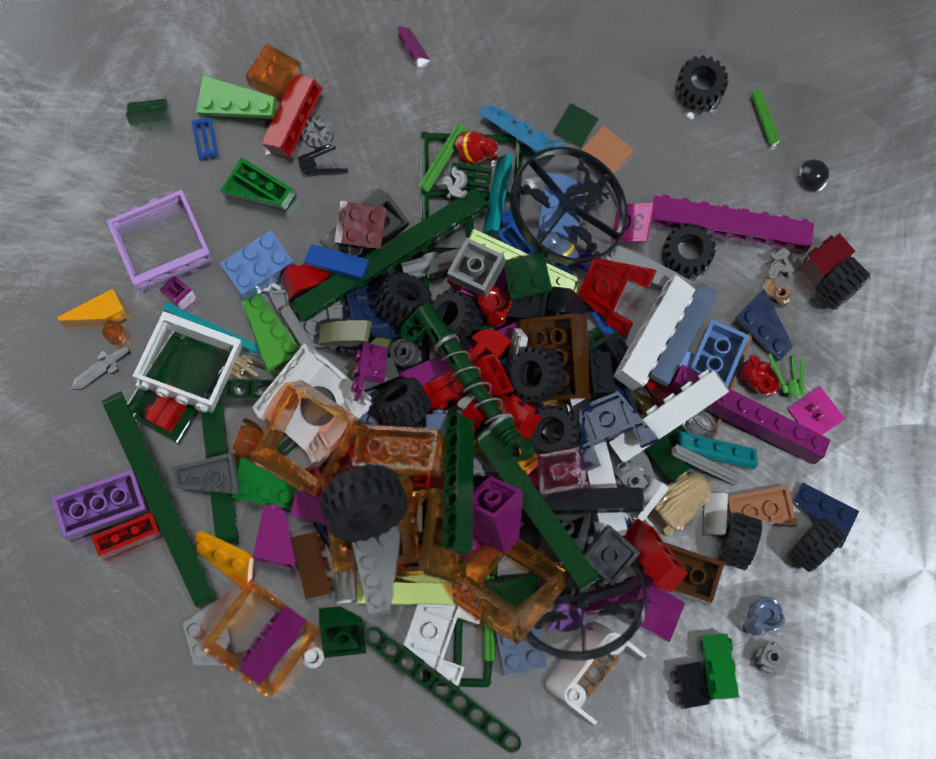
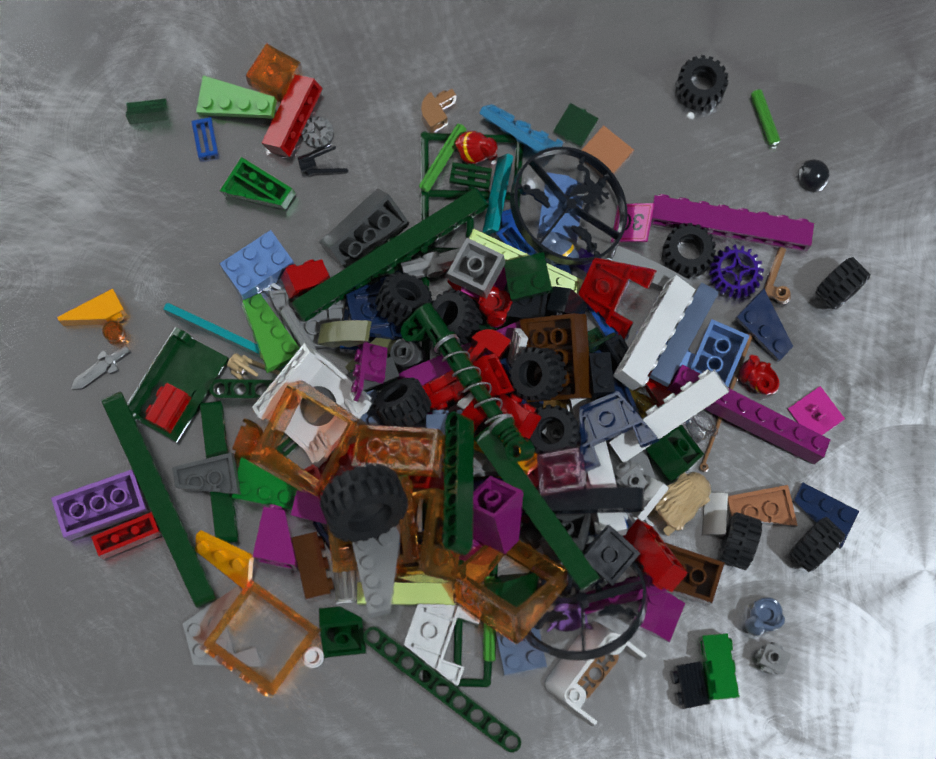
lavender window [106,190,212,291] -> none
white window [133,311,242,413] -> none
magenta slope [159,276,196,310] -> none
magenta brick [239,606,306,684] -> none
blue tile [304,244,369,281] -> none
dark red brick [334,201,387,249] -> none
magenta slope [397,26,430,67] -> none
light grey piece [435,166,467,198] -> none
light grey axle [671,444,740,485] -> none
teal tile [677,431,758,469] -> none
light grey piece [767,249,801,279] -> none
bright green plant [768,354,805,397] -> none
dark red brick [801,233,856,287] -> none
none -> medium nougat brick [421,89,456,133]
none -> dark purple gear [708,244,764,299]

